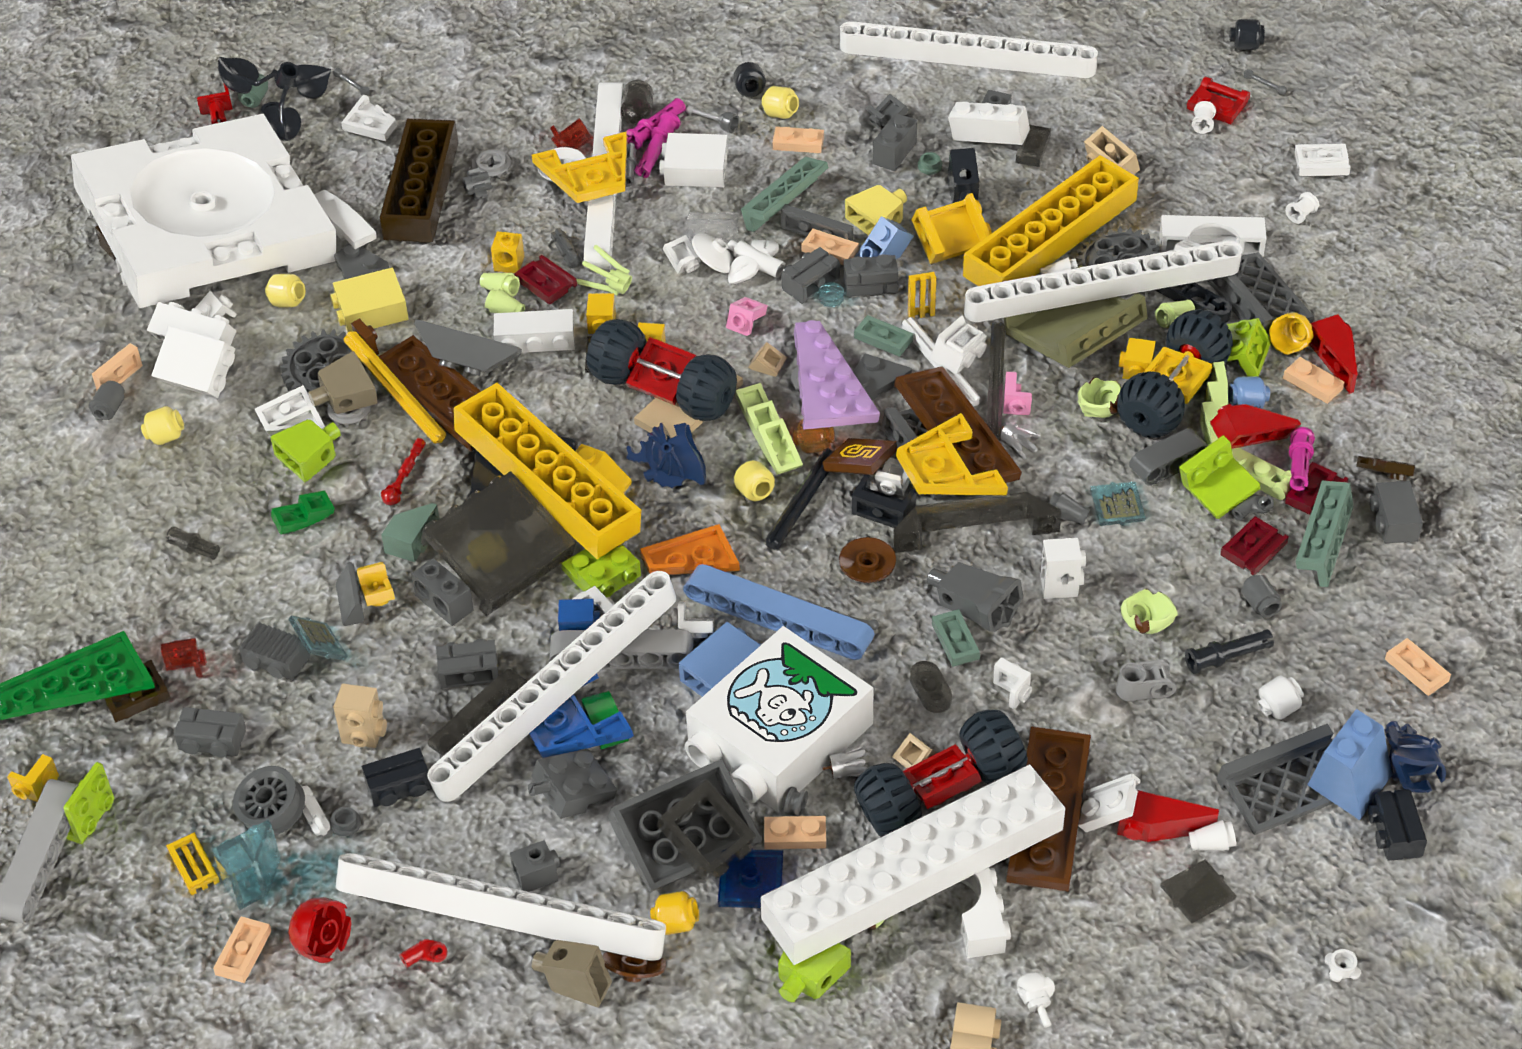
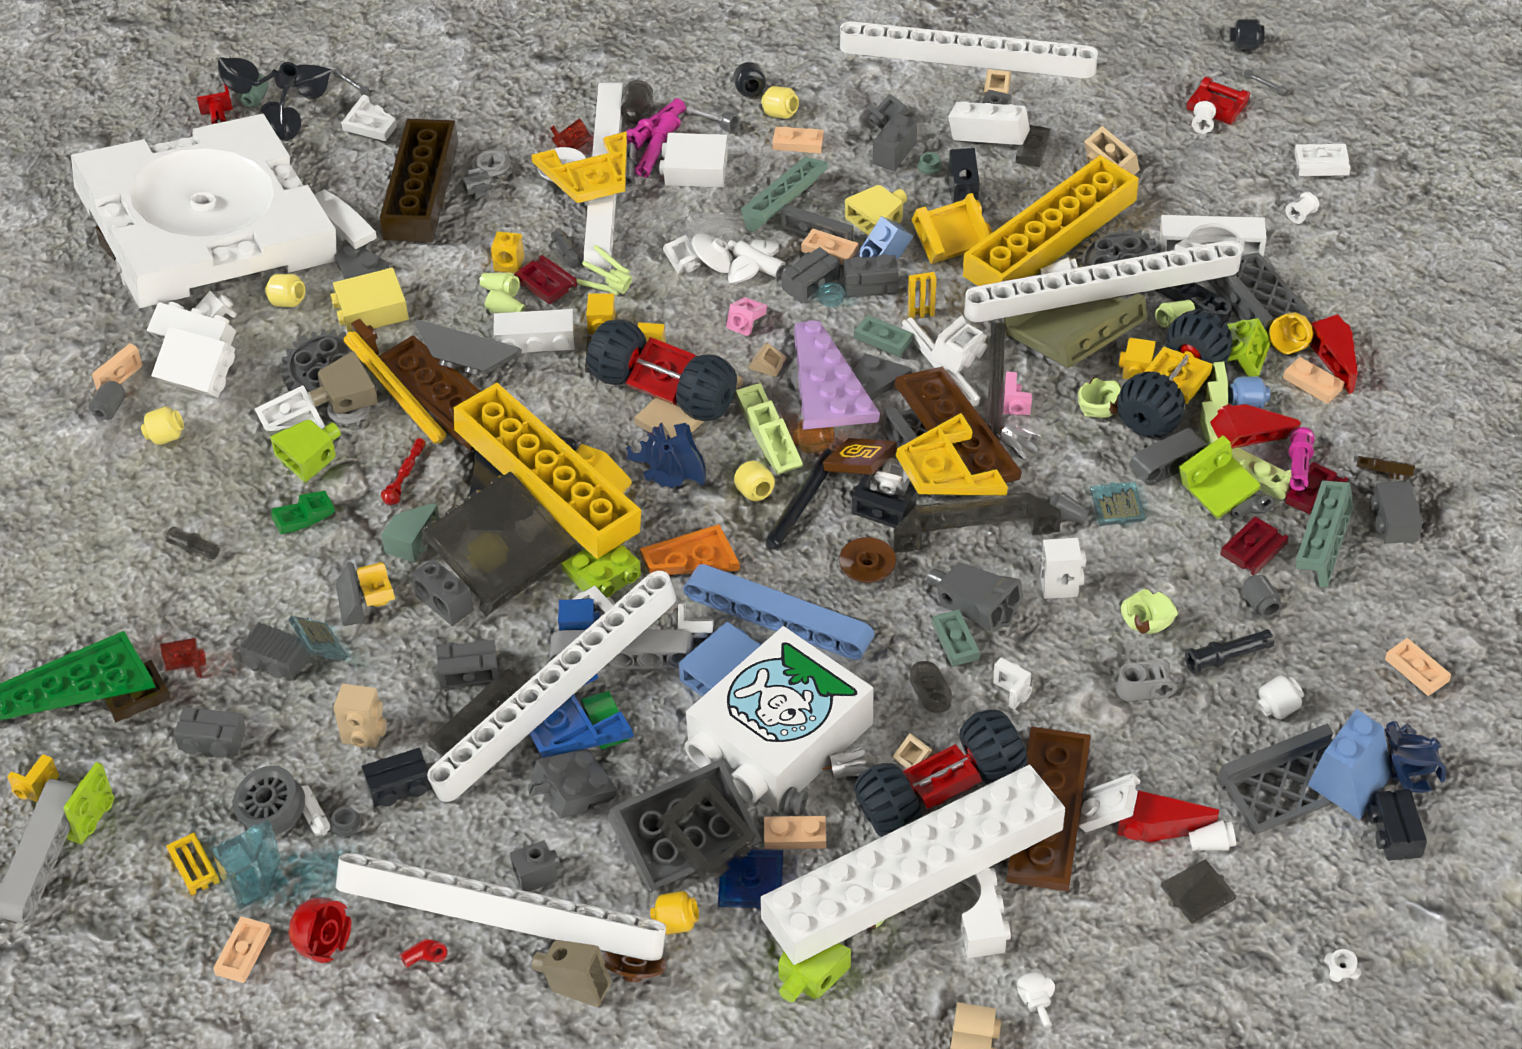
none -> tan slope [984,69,1012,94]

